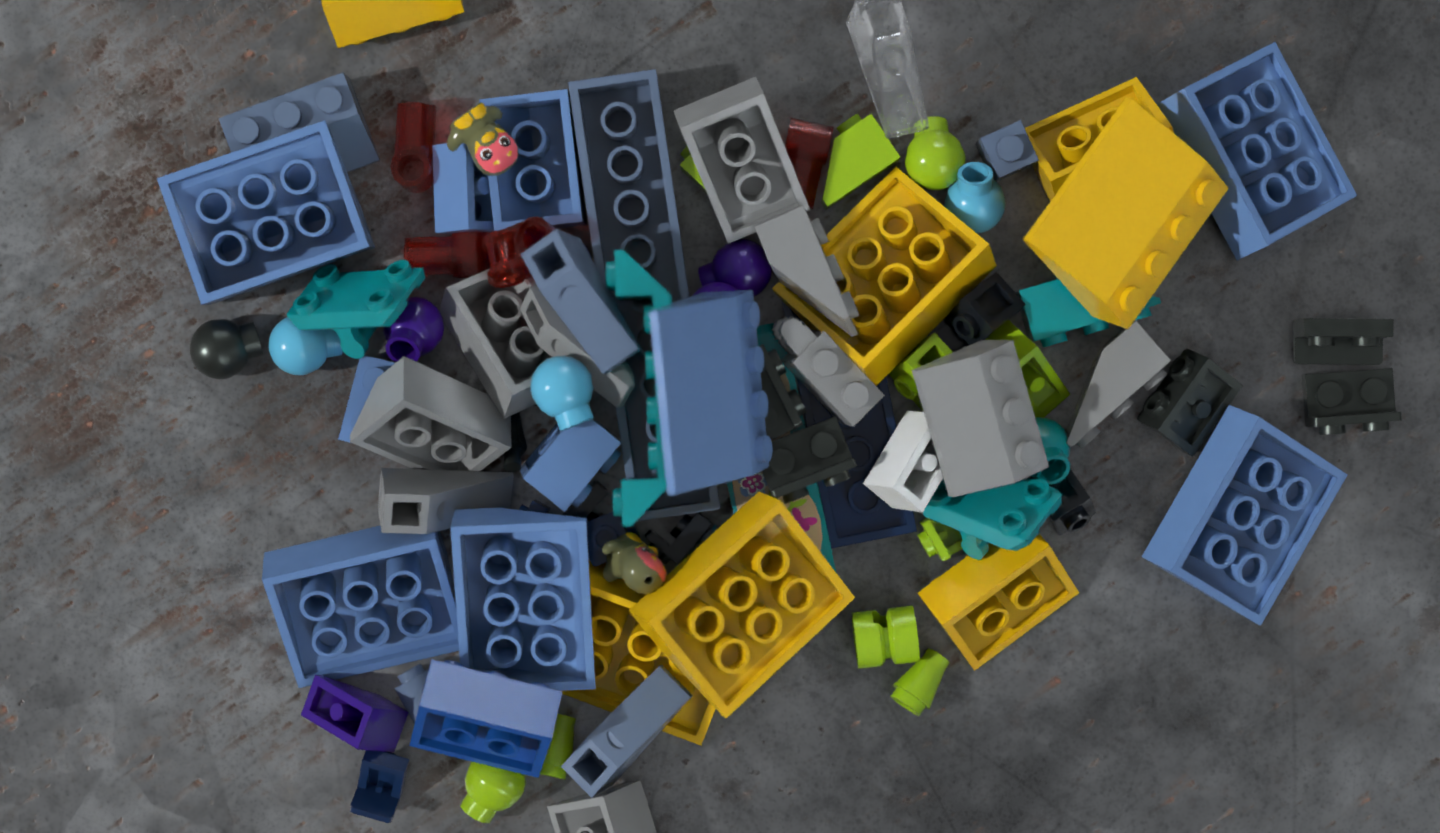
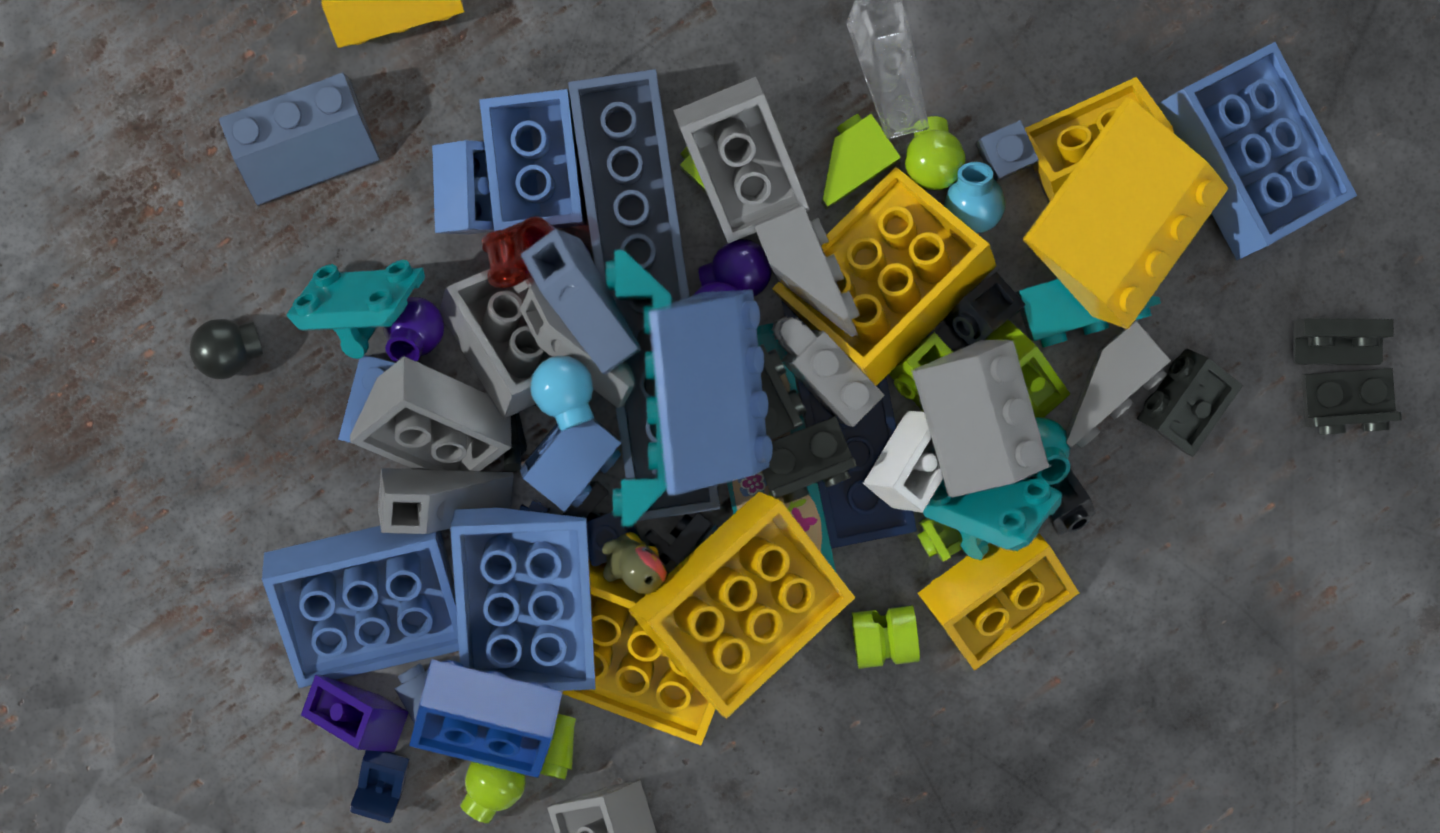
medium blue slope [157,120,375,305] -> none
medium azure piece [269,317,342,375] -> none
clear red piece [390,102,437,193] -> none
clear red piece [404,232,492,278] -> none
animal [447,102,518,176] -> none
sand blue slope [561,665,693,798] -> none
clear red piece [785,117,834,210] -> none
lime cone [890,648,950,716] -> none
medium blue slope [1142,405,1348,626] -> none

